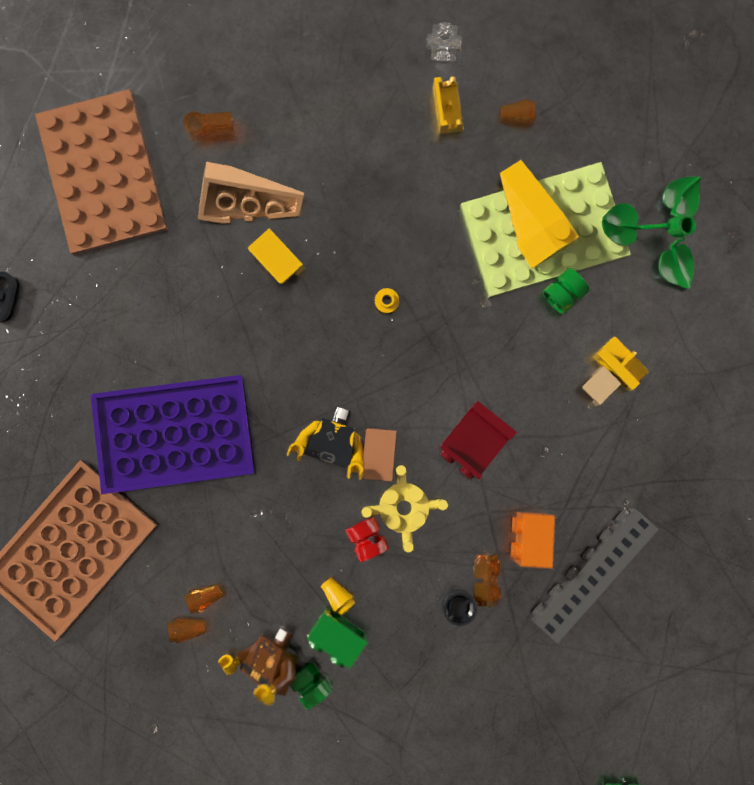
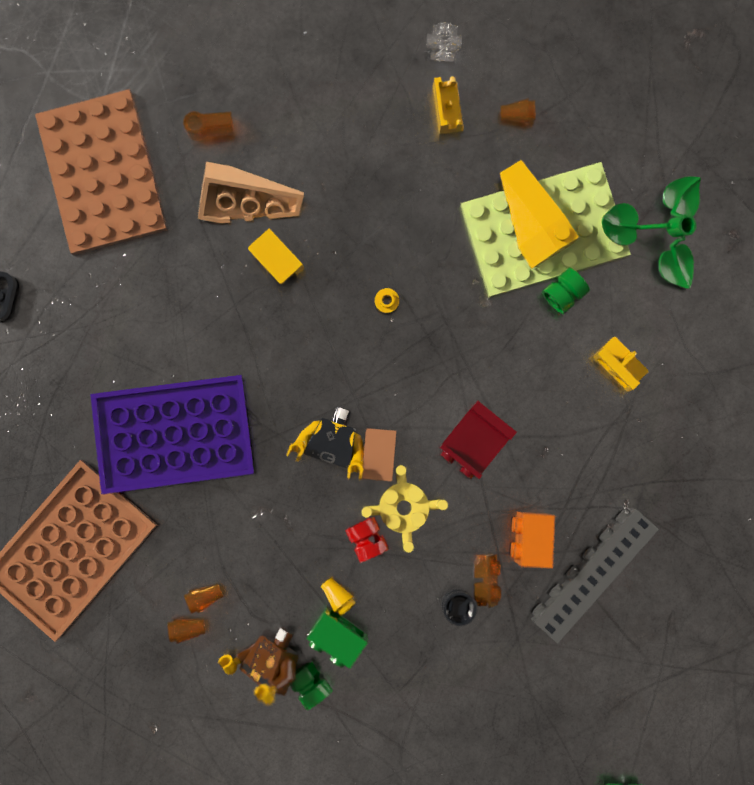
tan panel [582,366,621,406] -> none

